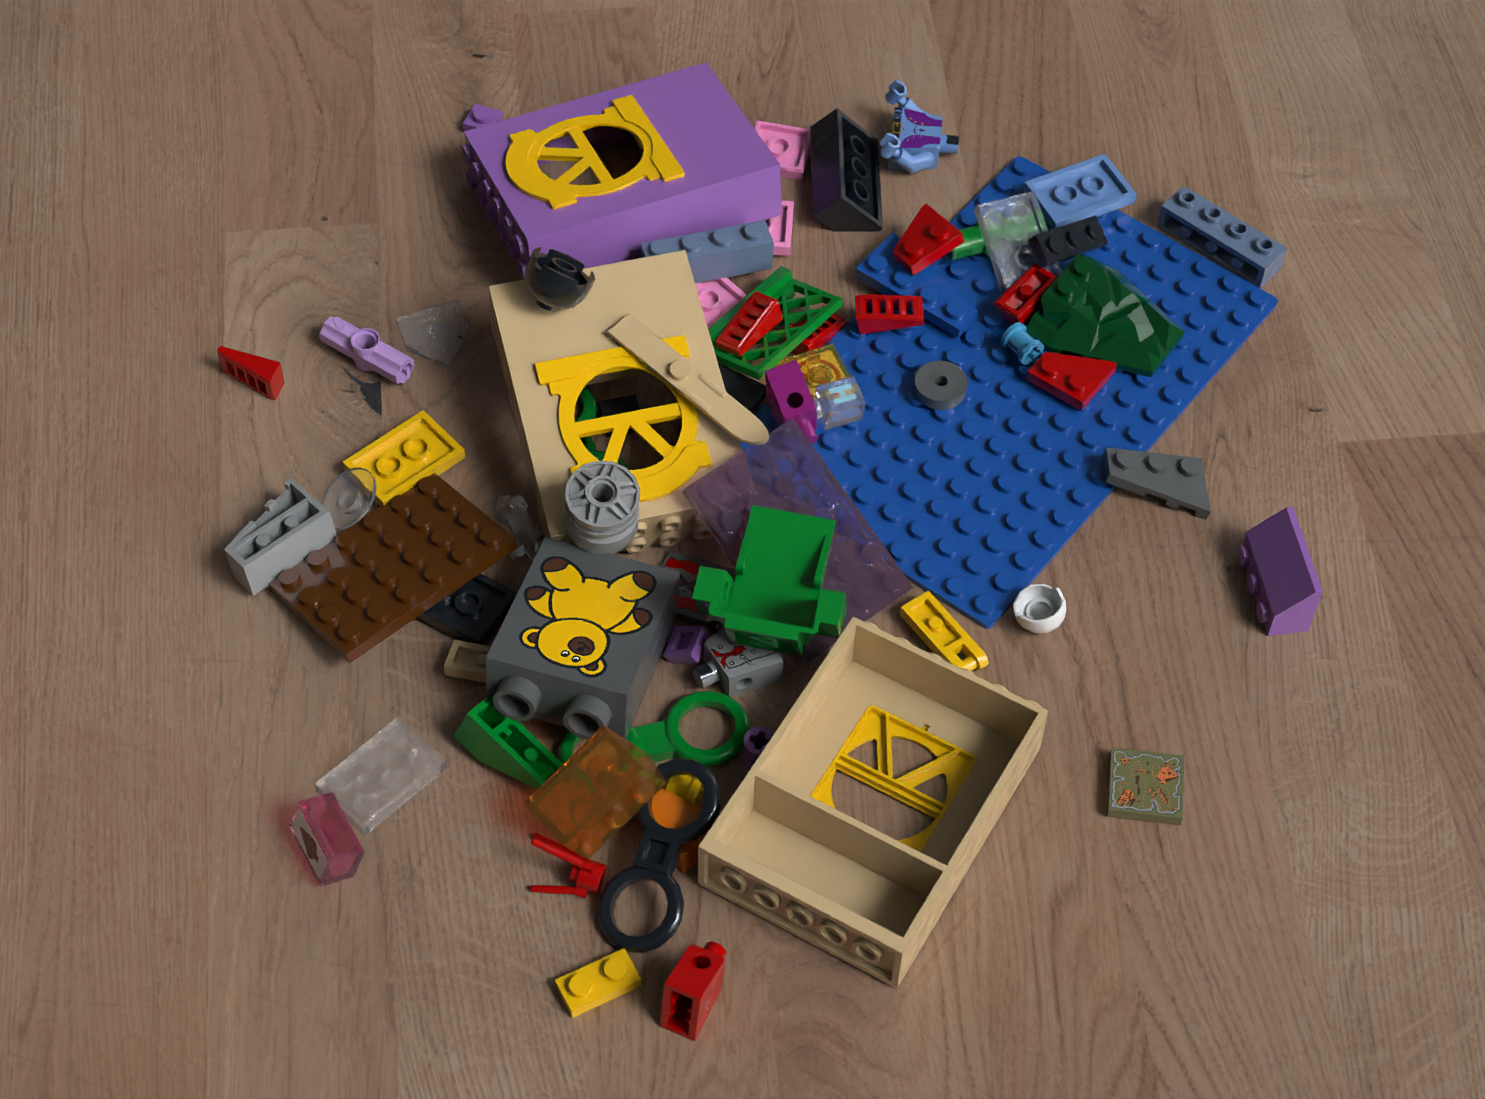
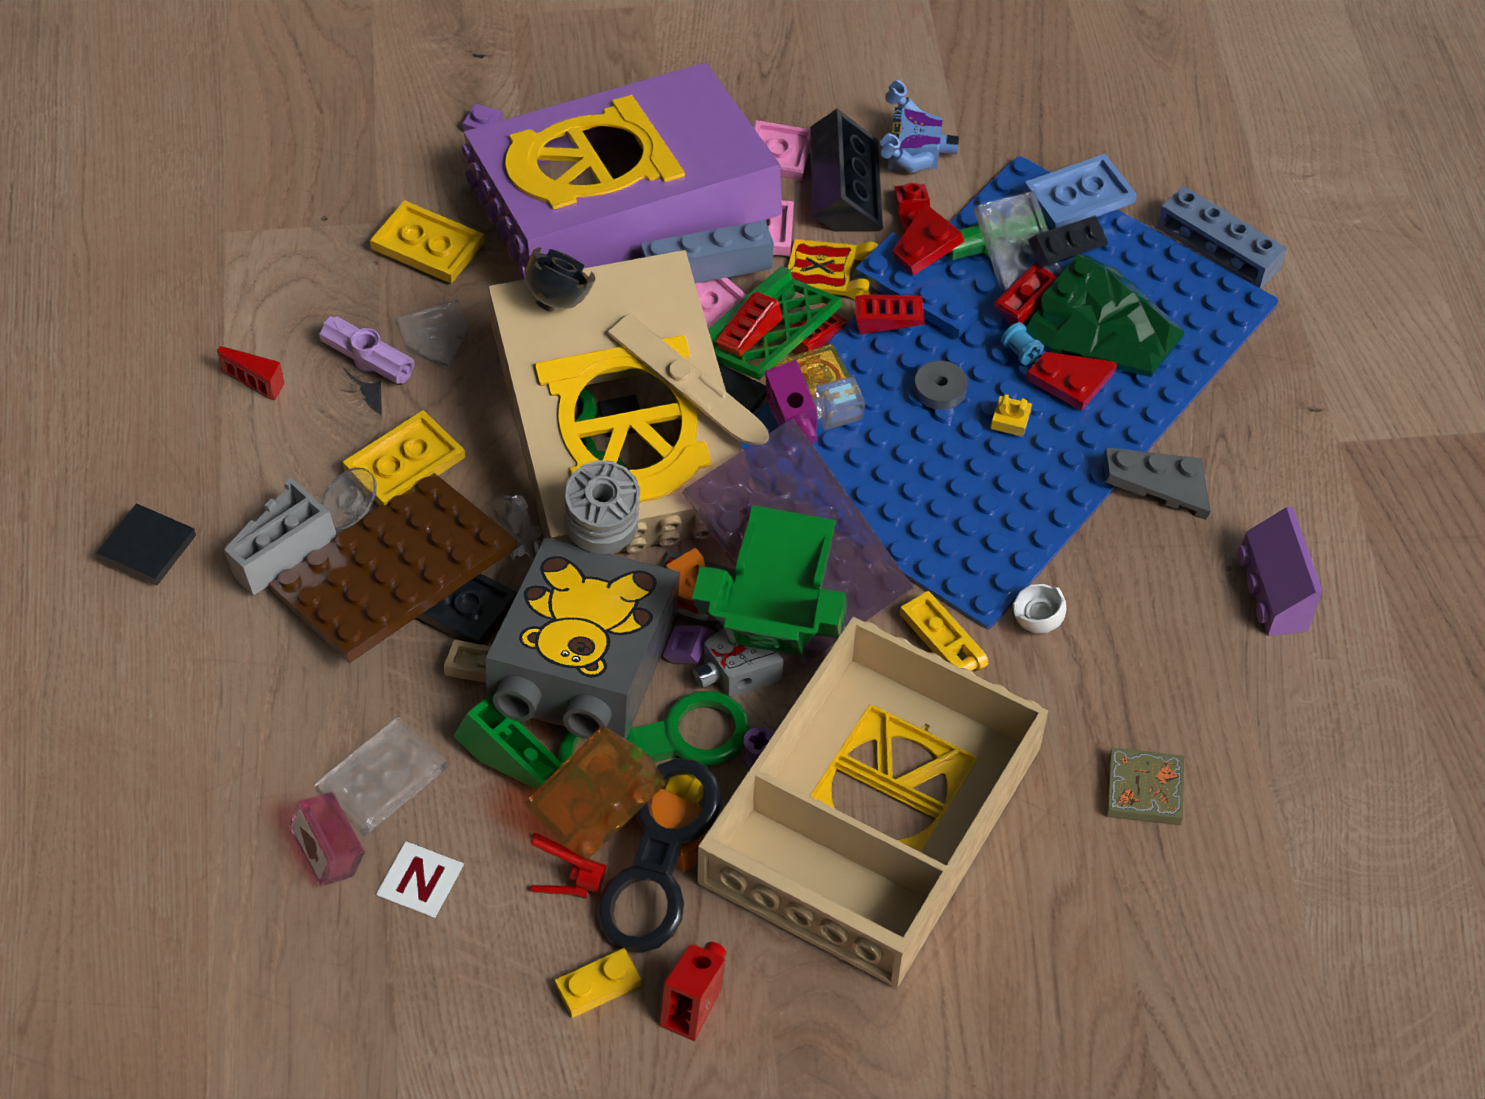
none -> black tile [97,503,196,586]
none -> yellow plate [370,200,485,284]
none -> white sticker [376,841,464,918]
none -> orange tile [666,548,705,606]
none -> flag [788,239,878,300]
none -> red slope [894,183,930,236]
none -> yellow tile [991,394,1032,437]

